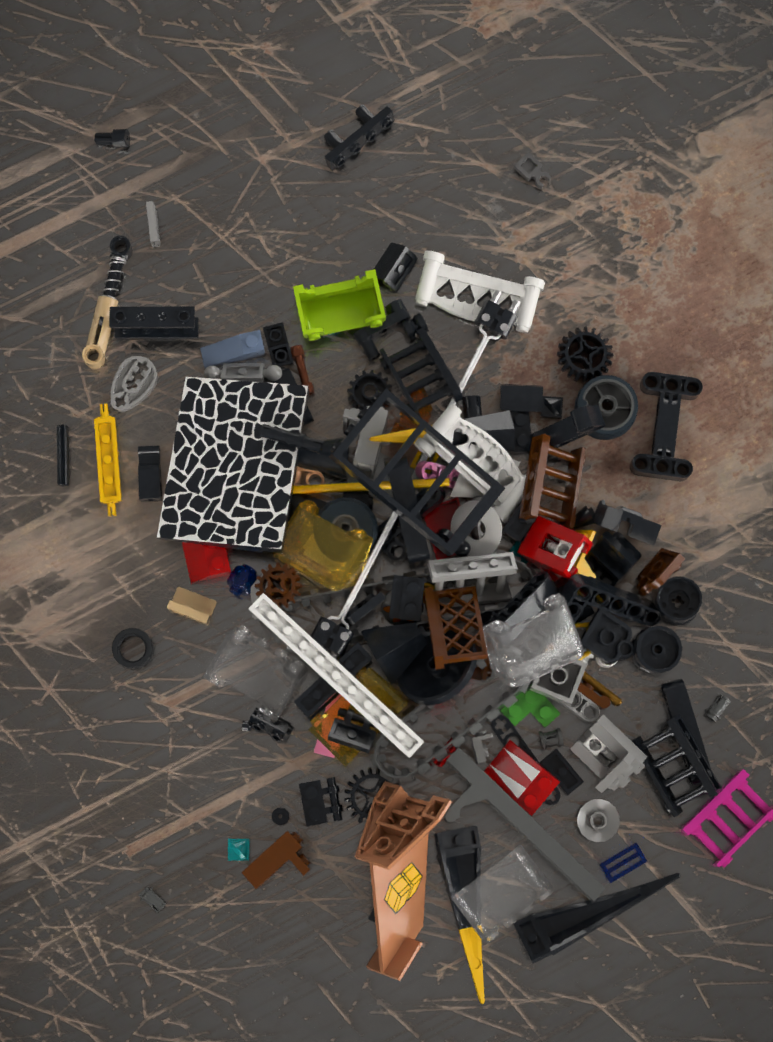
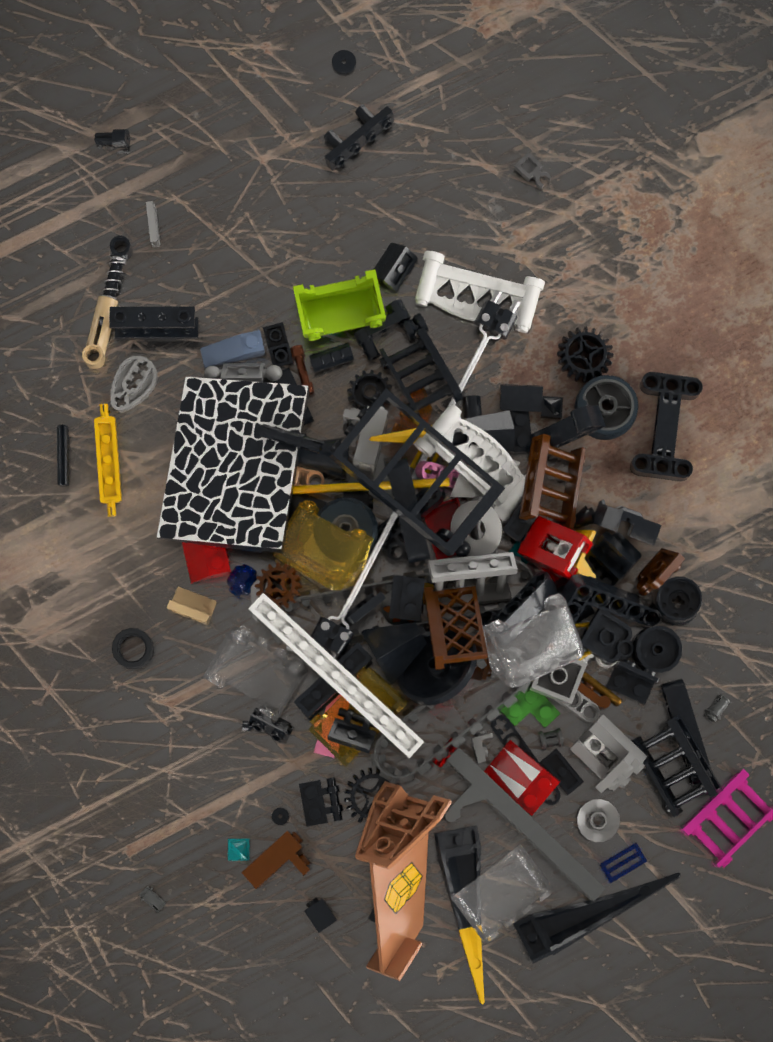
black piece [138,445,162,502] -> none
none -> black brick [304,897,337,933]
none -> black axle [309,343,354,373]
none -> black wheel [332,50,356,74]
none -> black bracket [605,659,659,705]

